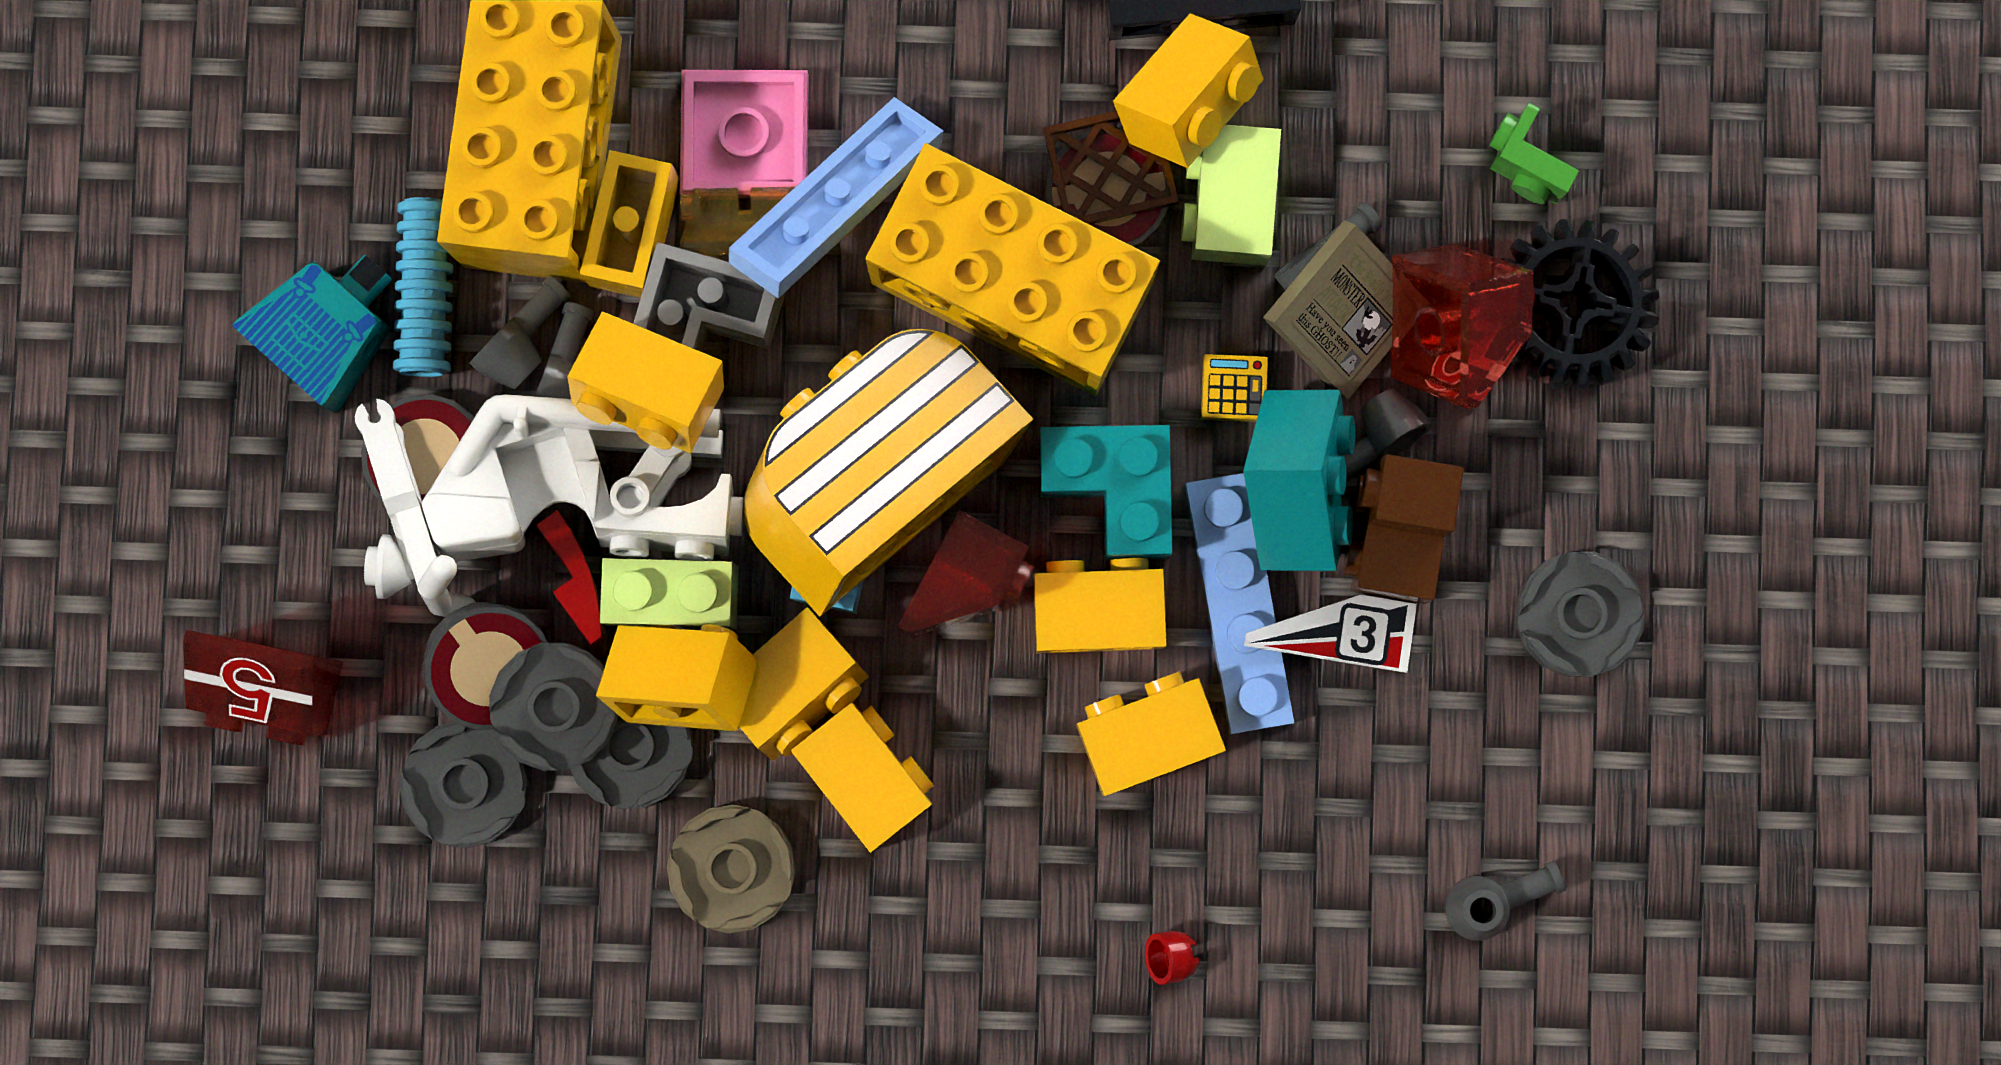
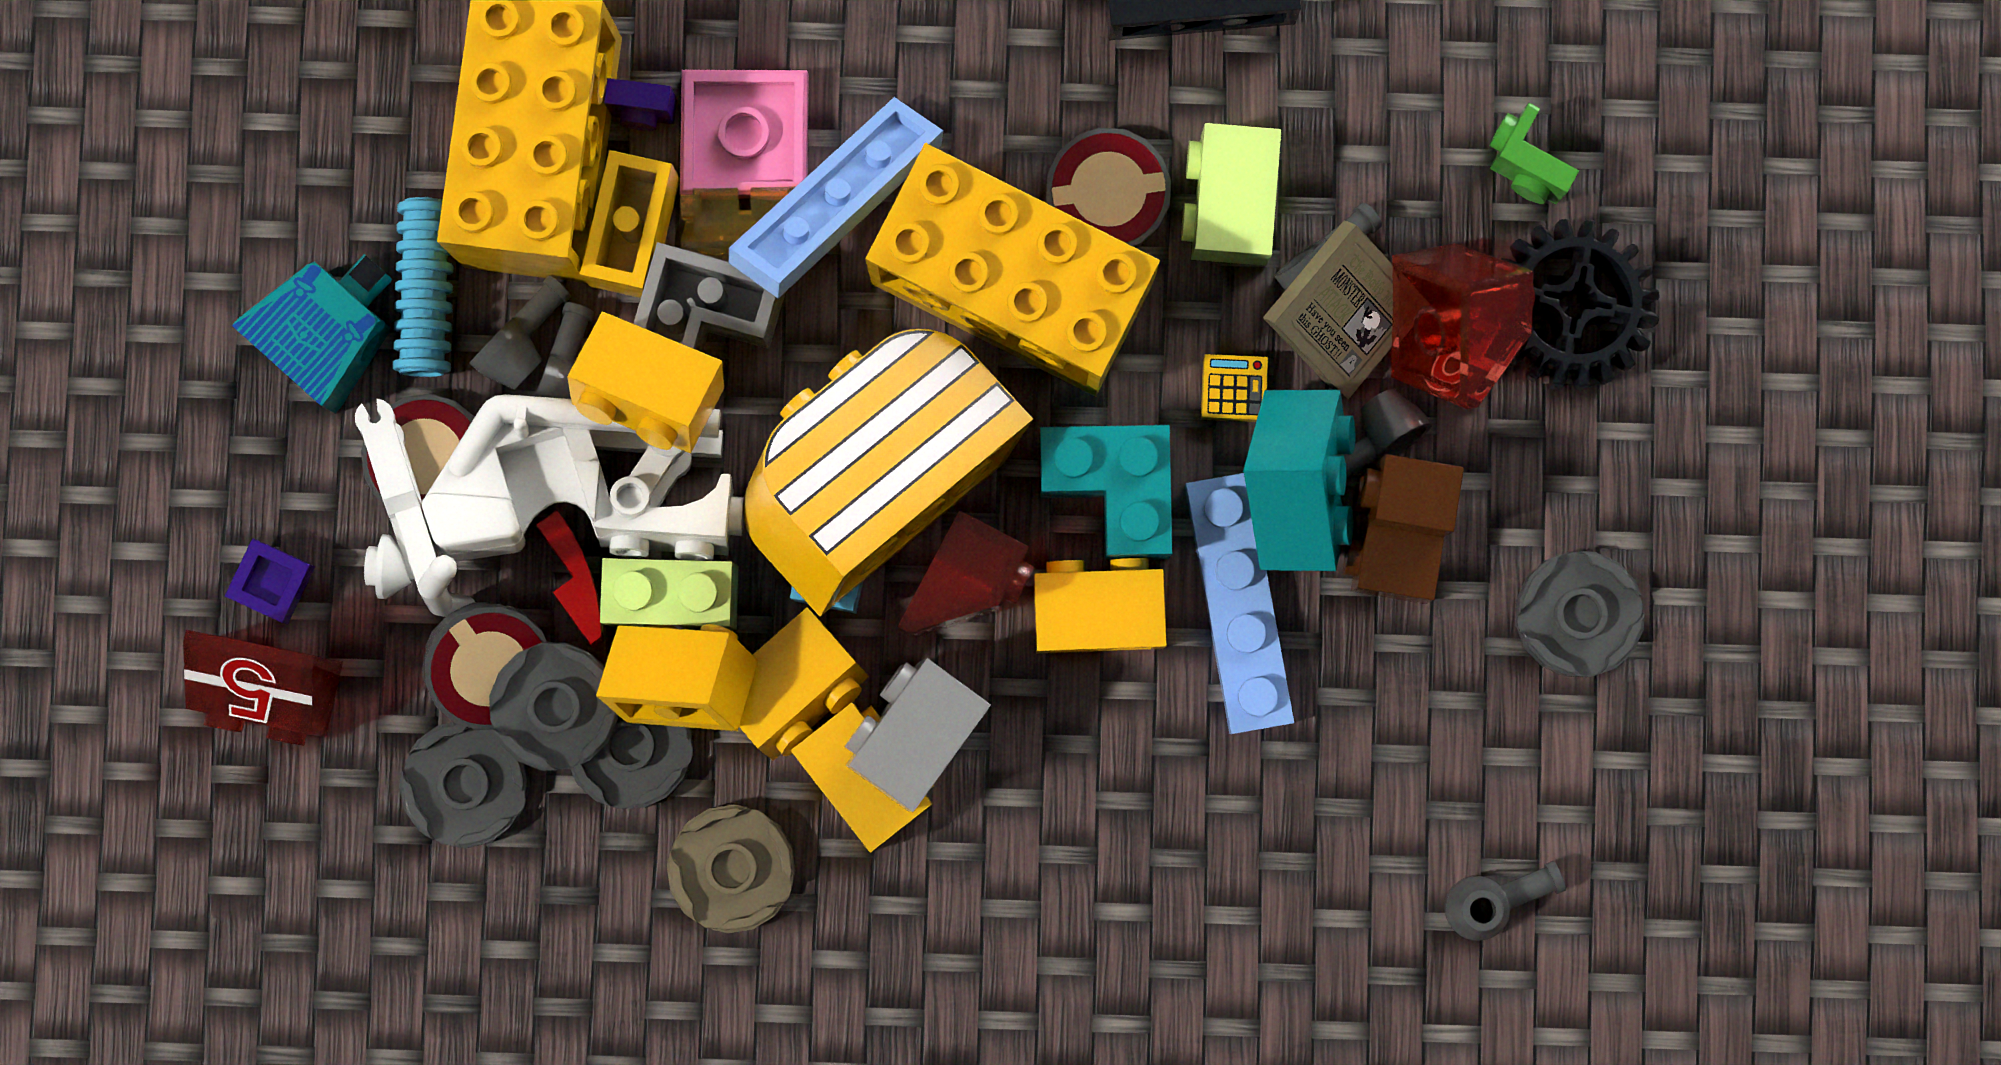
reddish brown window [1042,110,1179,225] -> none
yellow brick [1076,671,1226,796] -> none
yellow brick [1113,13,1264,168] -> none
red hinge [1145,931,1200,985] -> none
sticker [1244,594,1417,673] -> none
none -> dark purple plate [225,538,316,624]
none -> dark purple plate [604,78,677,131]
none -> light grey brick [844,658,991,812]

